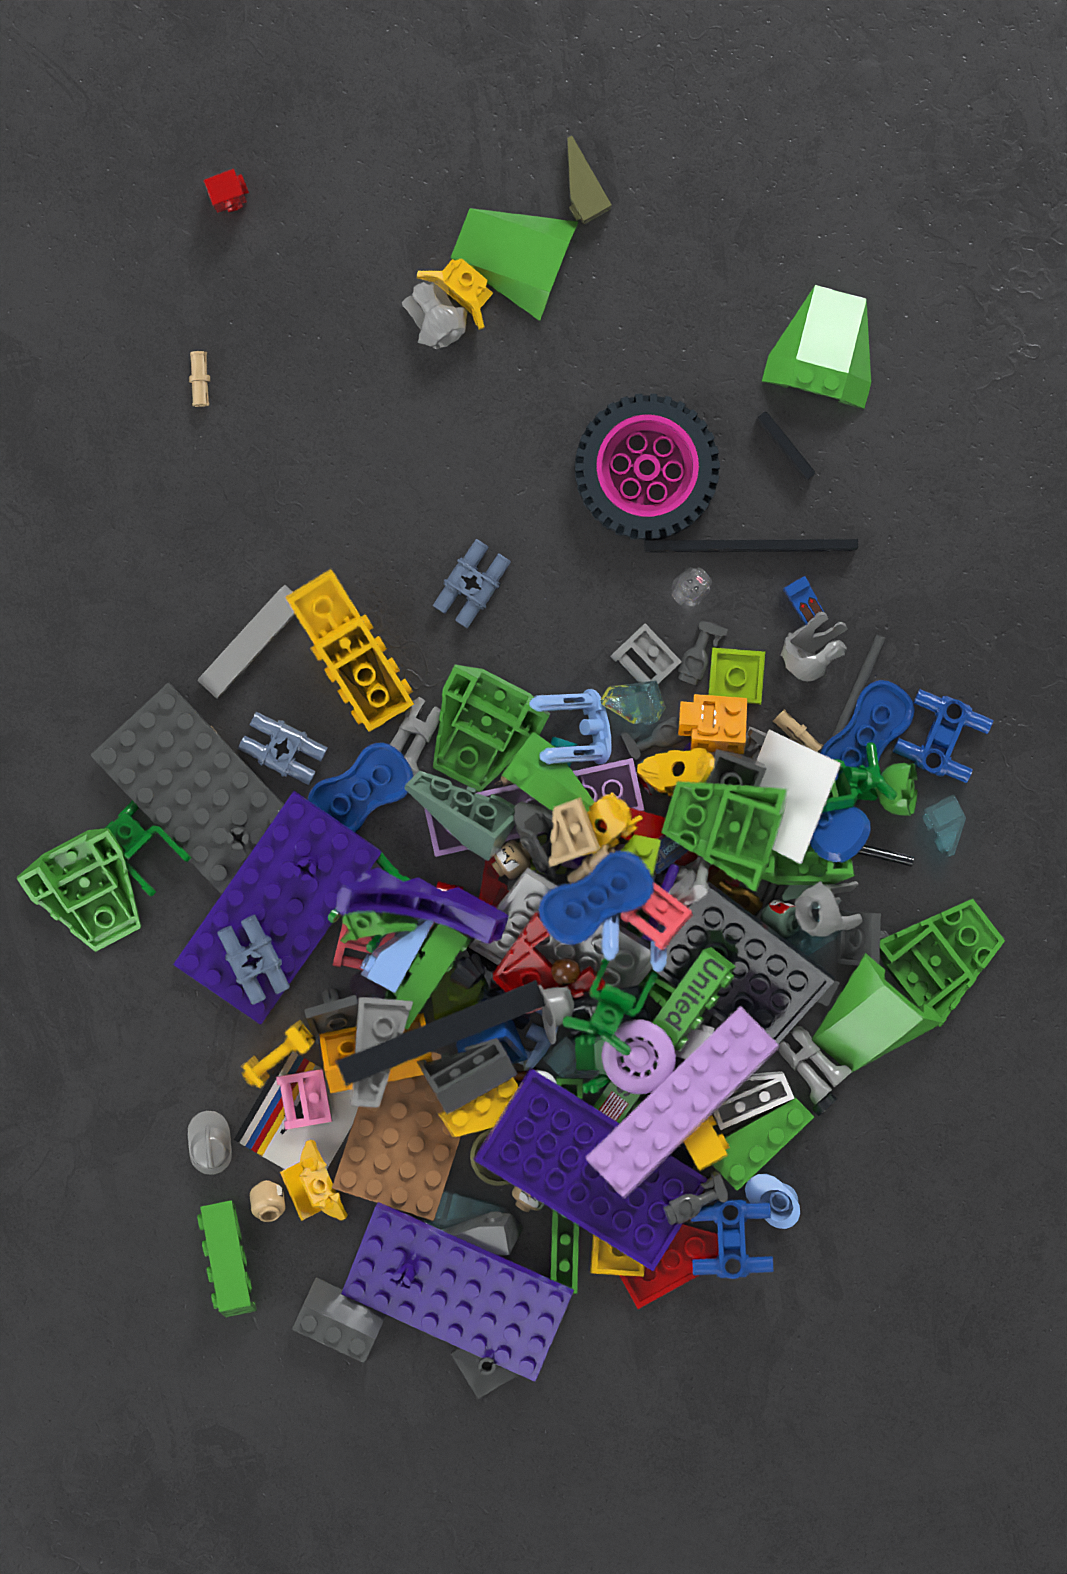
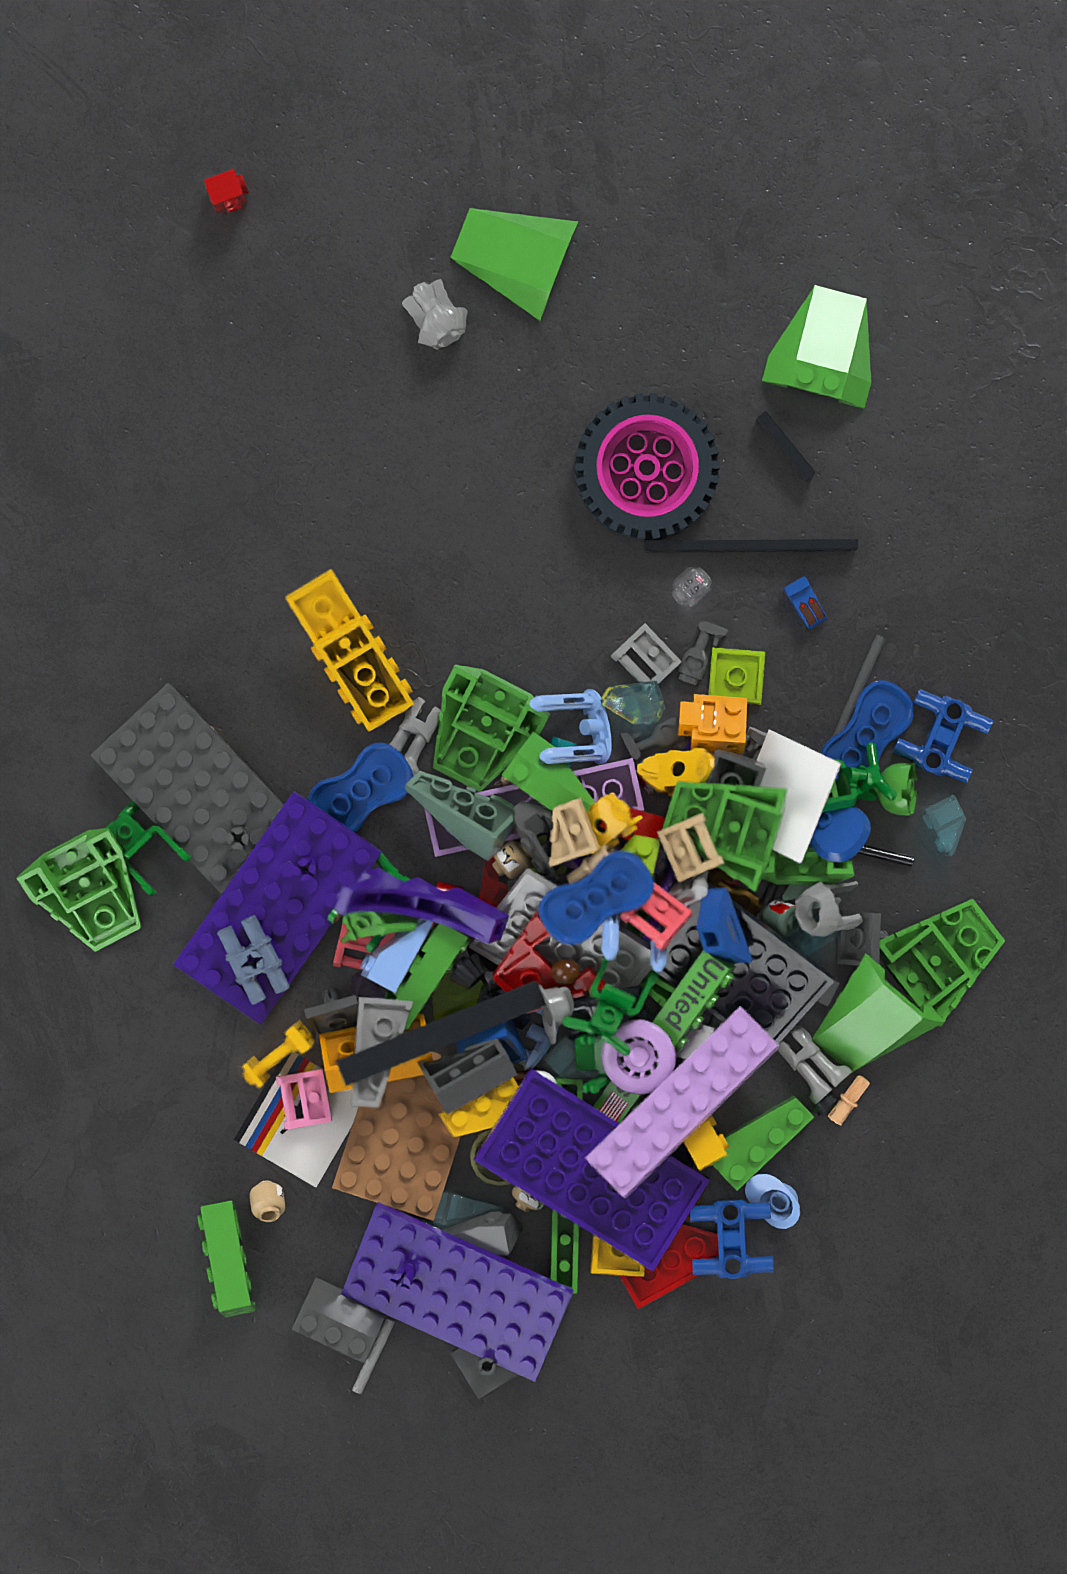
light grey piece [188,1111,232,1175] -> none
tan pin [189,351,210,407] -> none
light grey beam [198,585,295,699] -> none
sand blue pin [238,712,328,785] -> none
yellow piece [280,1140,348,1221] -> none
yellow piece [417,259,493,330] -> none
sand blue pin [432,539,511,629] -> none
olive slope [567,136,612,225] -> none
dark grey piece [663,1170,728,1225] -> none
white wedge [713,1071,794,1130] -> none
tan pin [772,709,823,752] -> none
light grey piece [780,612,848,682] -> none
none -> light grey bar [352,1317,395,1394]
none -> tan plate [657,813,724,882]
none -> blue slope [696,888,752,963]
none -> light nougat axle [827,1075,870,1126]

